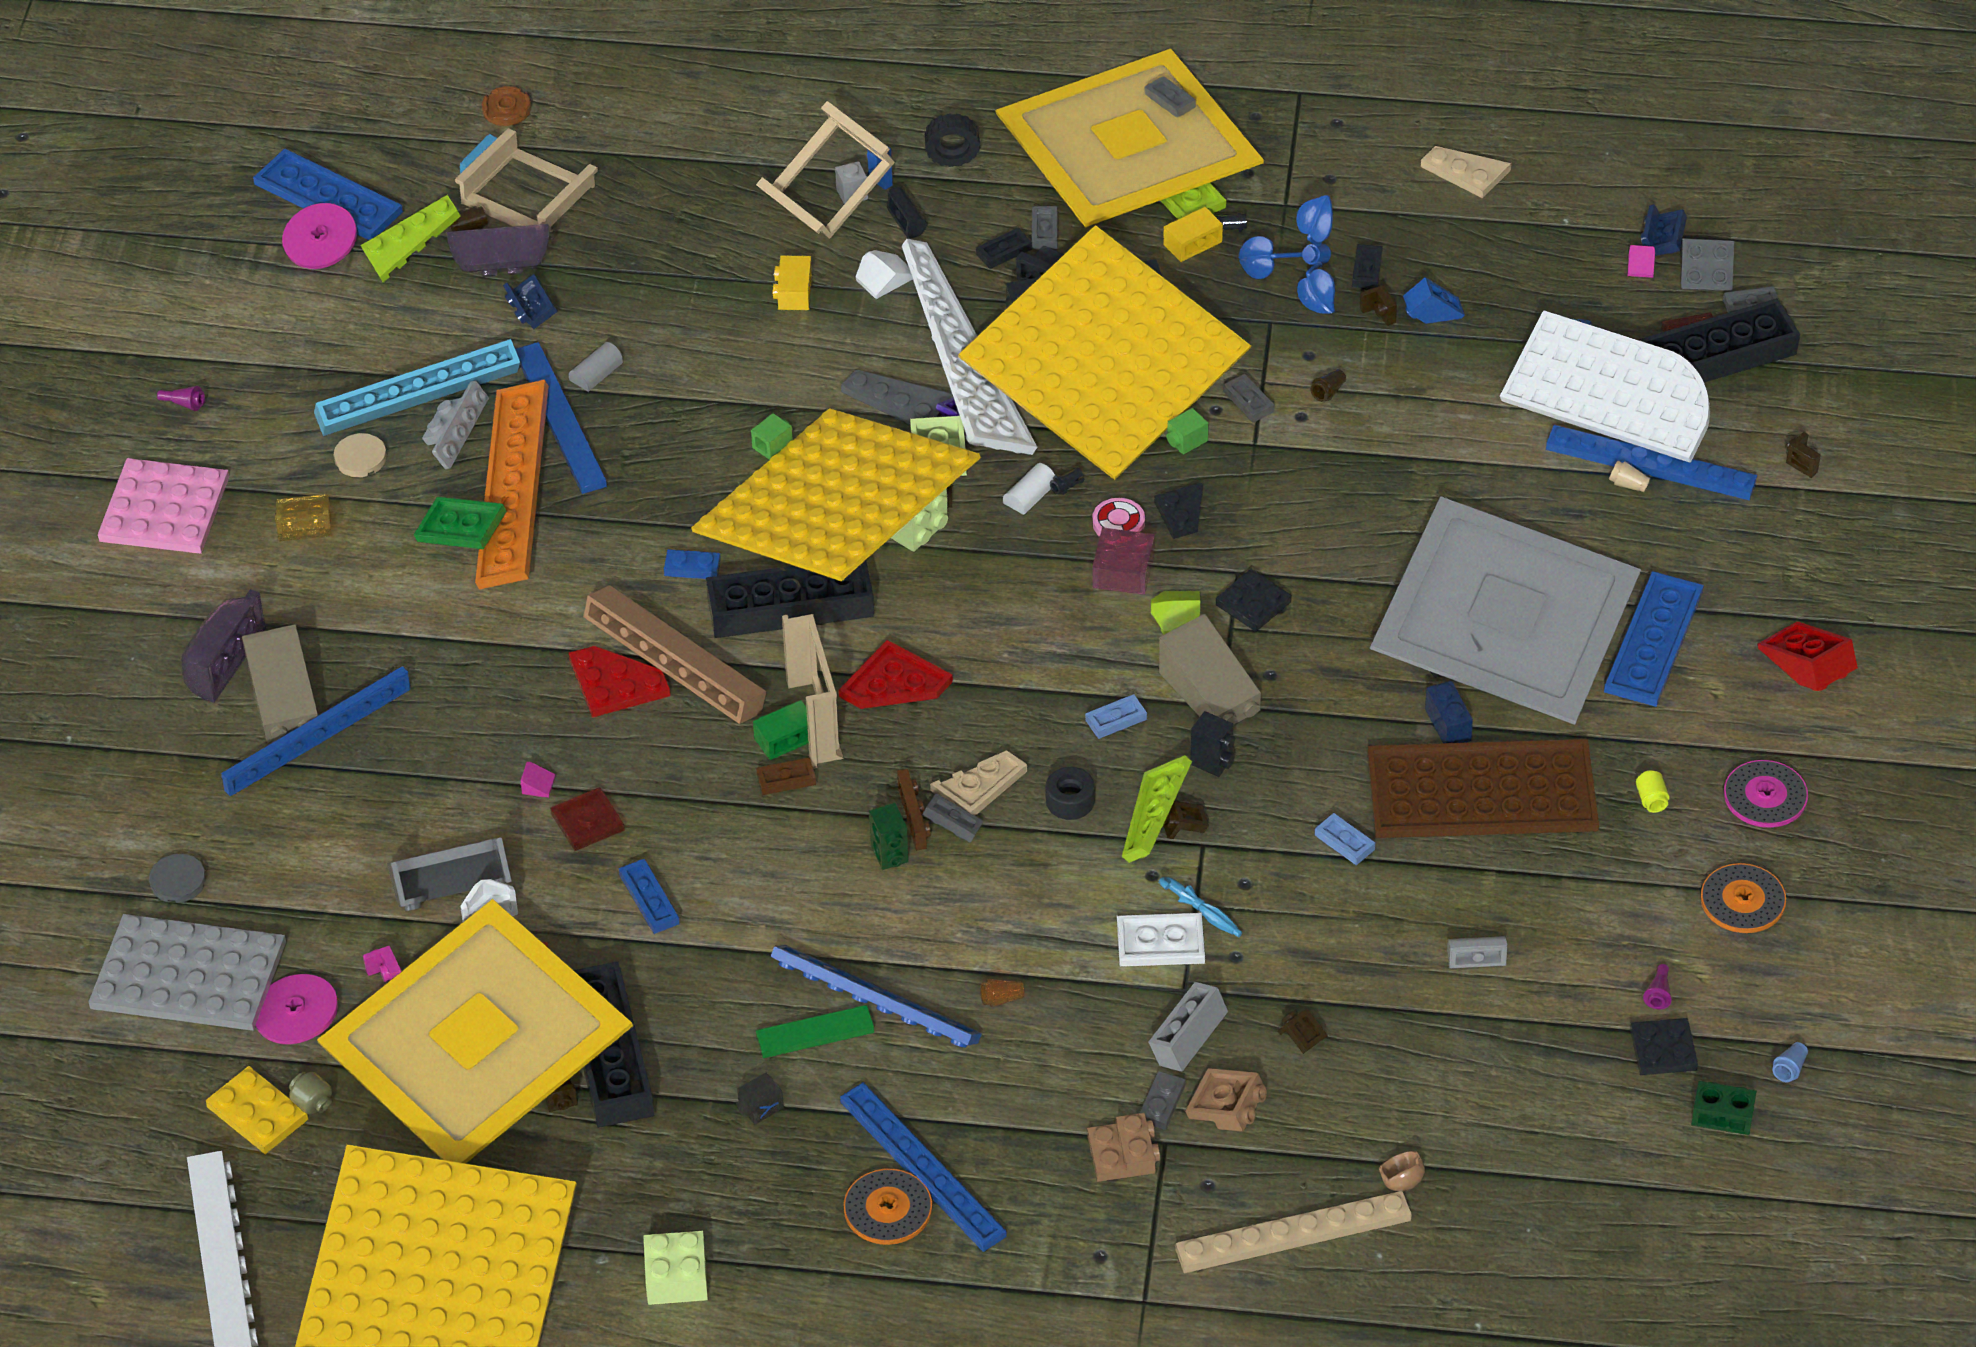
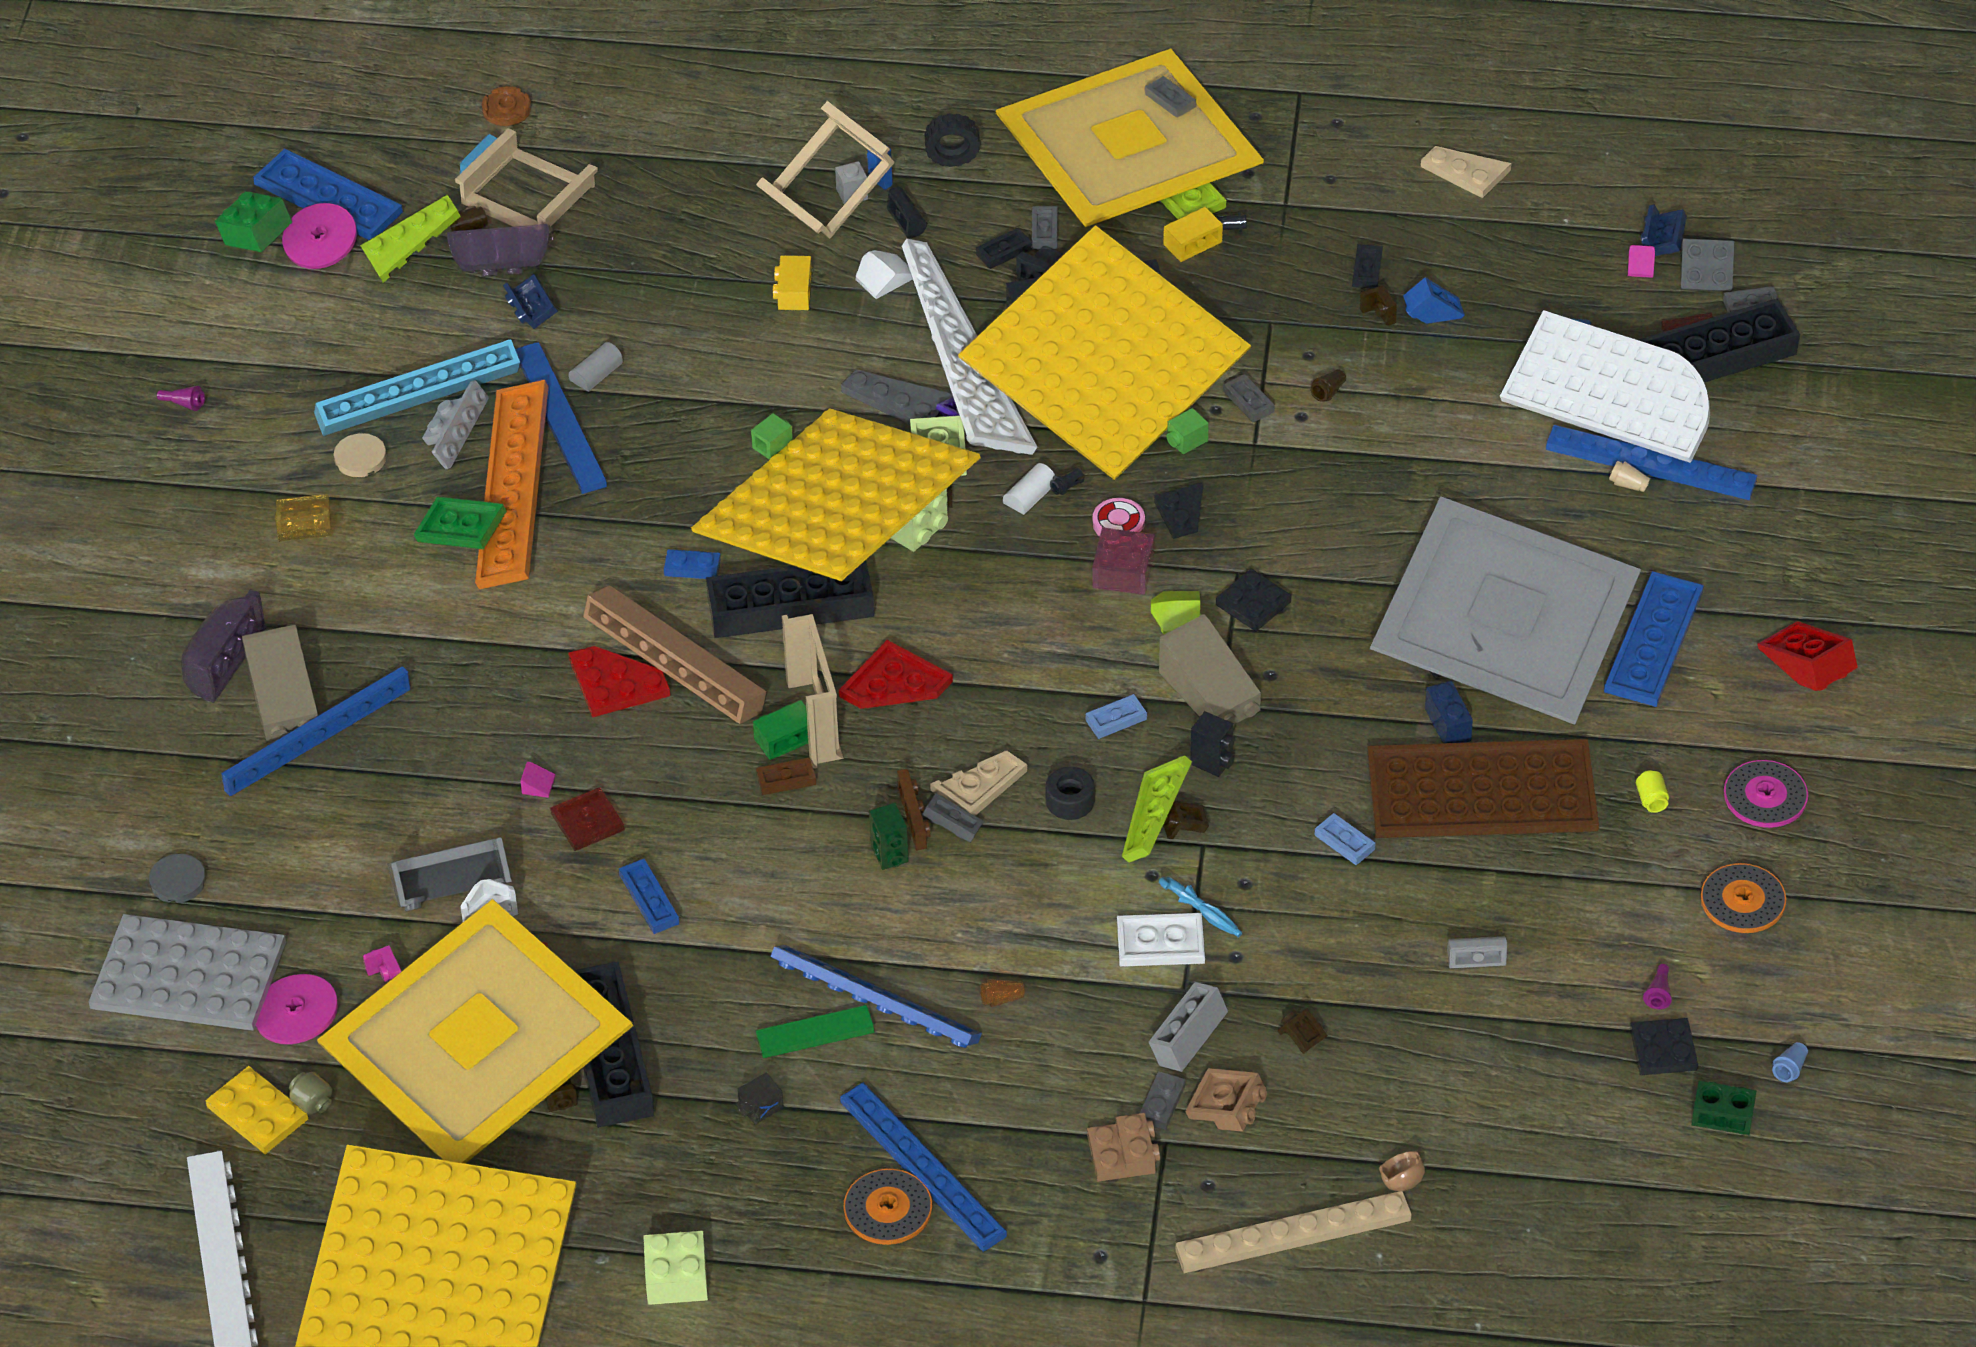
bright pink plate [98,458,229,554] -> none
blue plant [1239,195,1335,313] -> none
dark brown bracket [1786,432,1821,478] -> none
none -> green piece [215,191,292,252]

